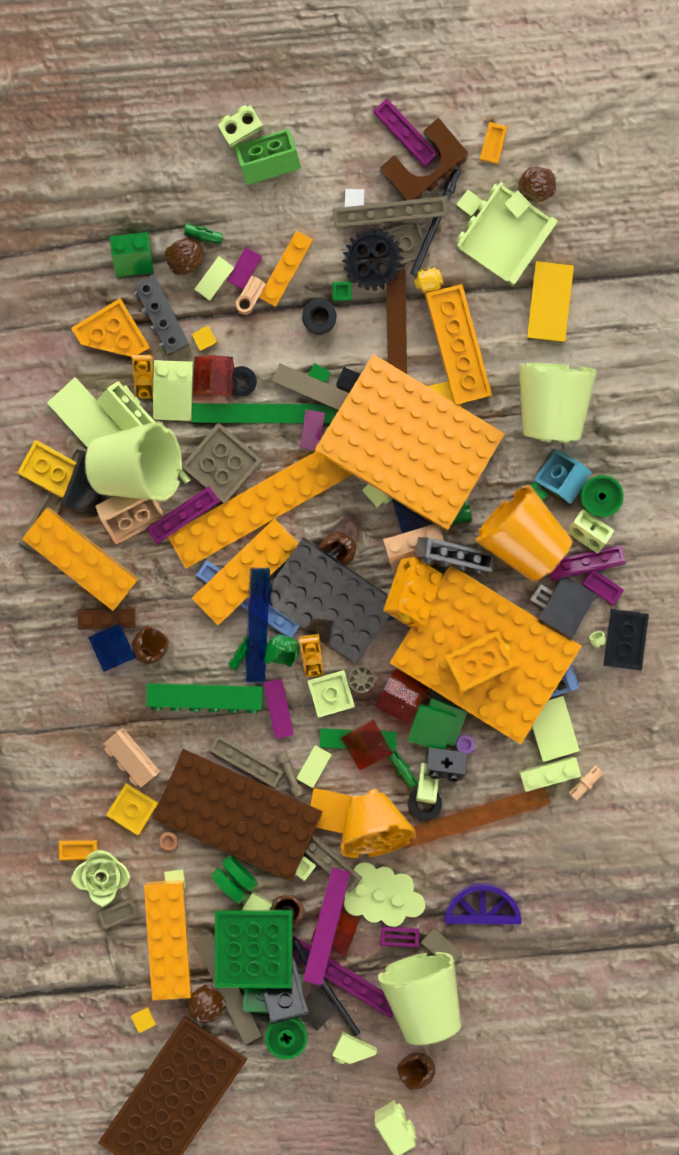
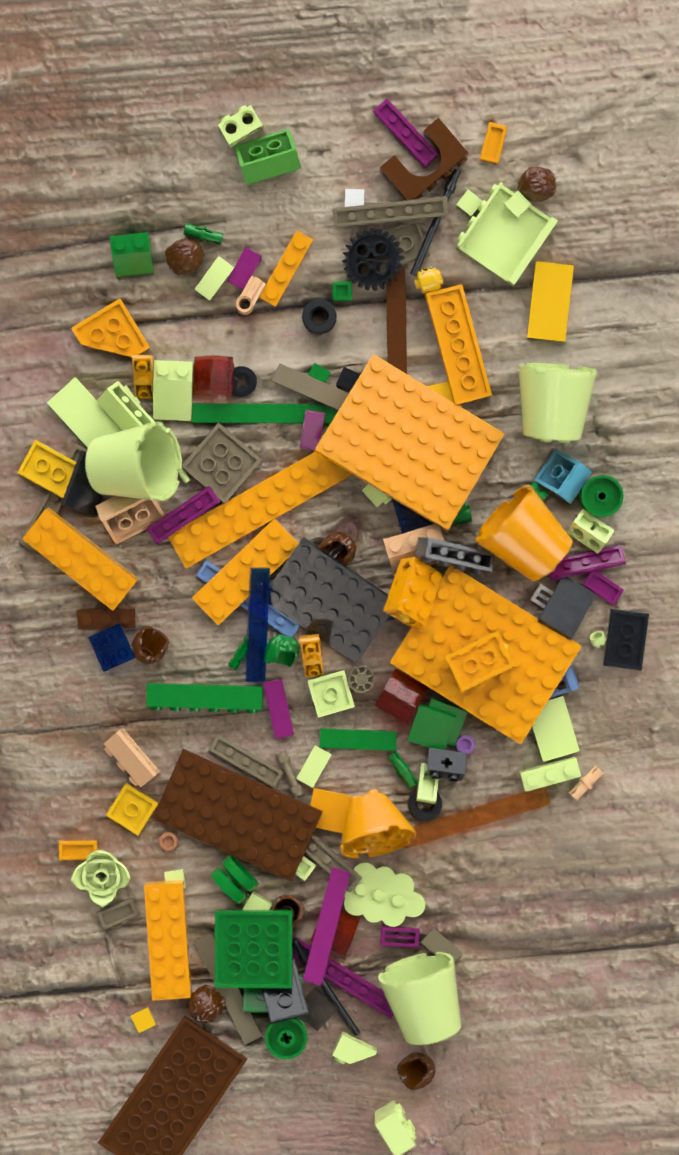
dark grey brick [133,275,190,355] -> none
yellow tile [192,326,217,352] -> none
clear red slope [340,718,393,770] -> none
dark purple window [444,883,522,924] -> none

